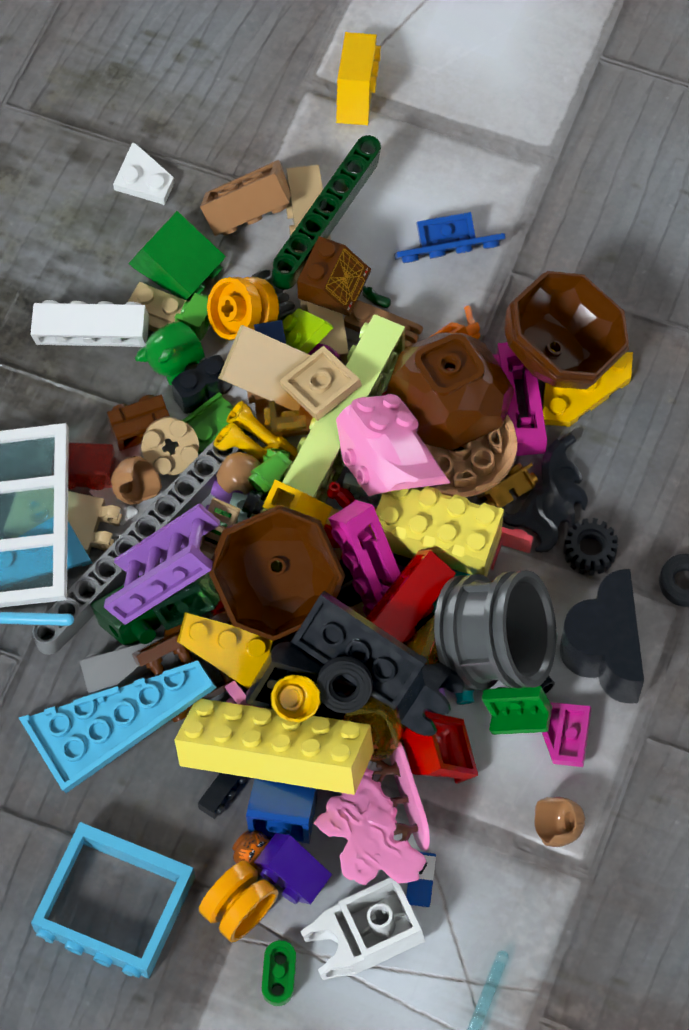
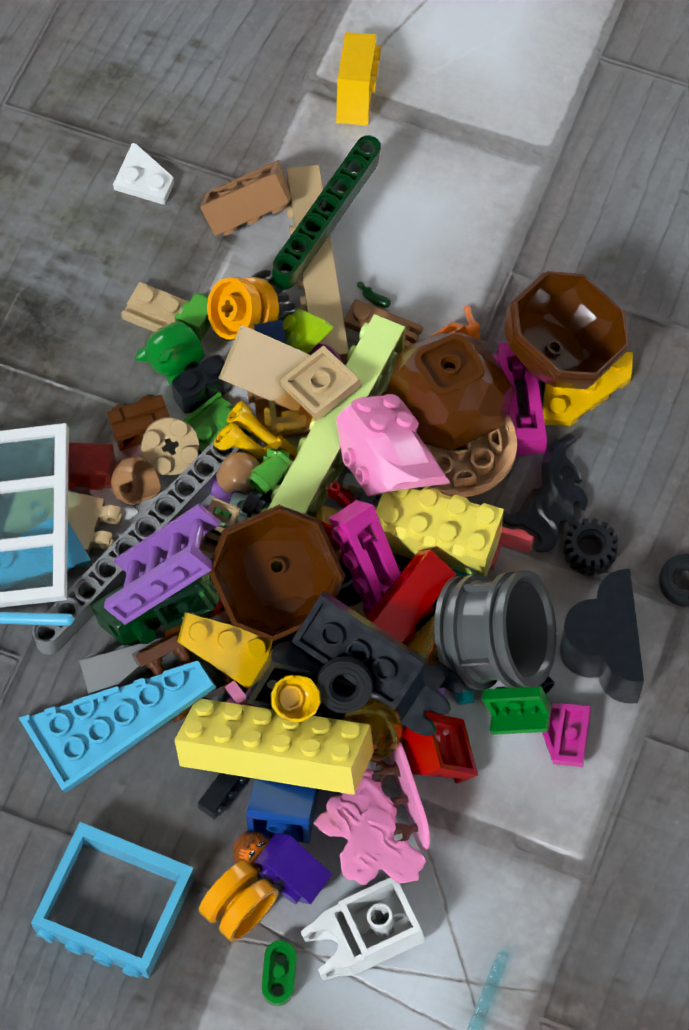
white brick [31,300,149,347] -> none
green slope [128,211,226,300] -> none
yellow slope [262,480,333,527] -> none
reddish brown slope [297,236,371,317] -> none
blue bracket [394,212,506,263] -> none
blue sticker [406,852,436,907] -> none
pearl gold hinge [477,463,538,508] -> none
medium nougat hair [534,797,585,847] -> none

